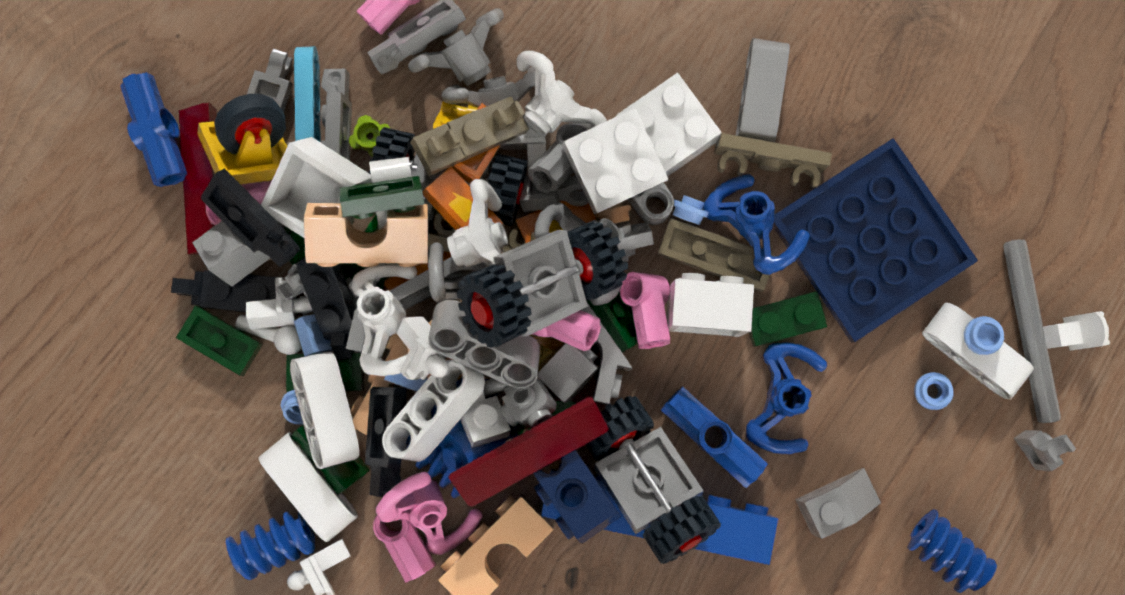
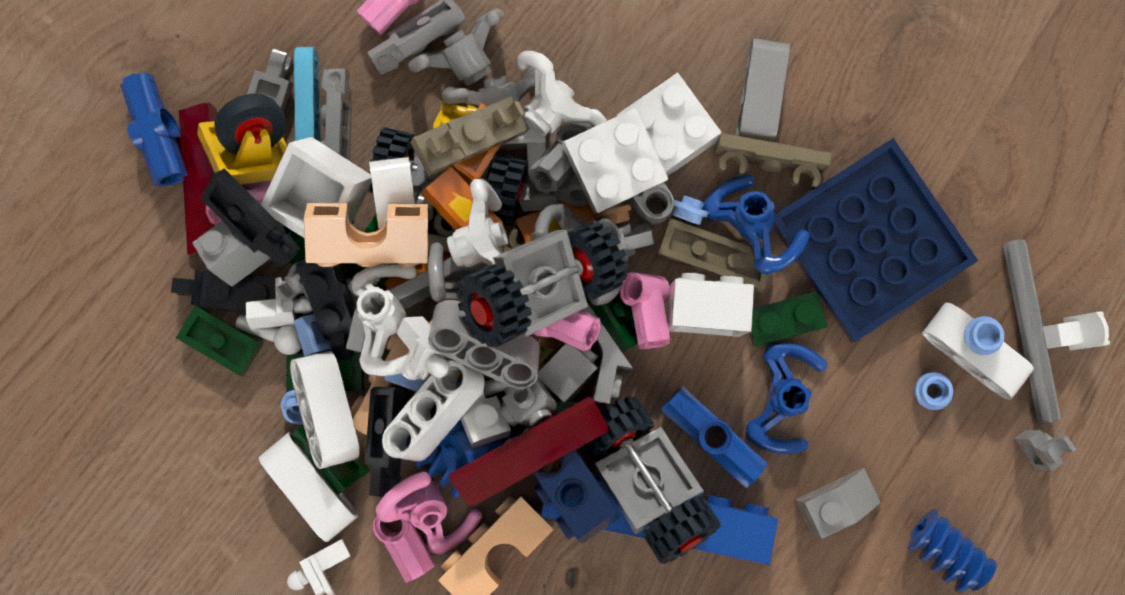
blue piece [226,512,315,580] -> none
plate [340,176,424,219] -> none
lime plate [349,115,390,157] -> none

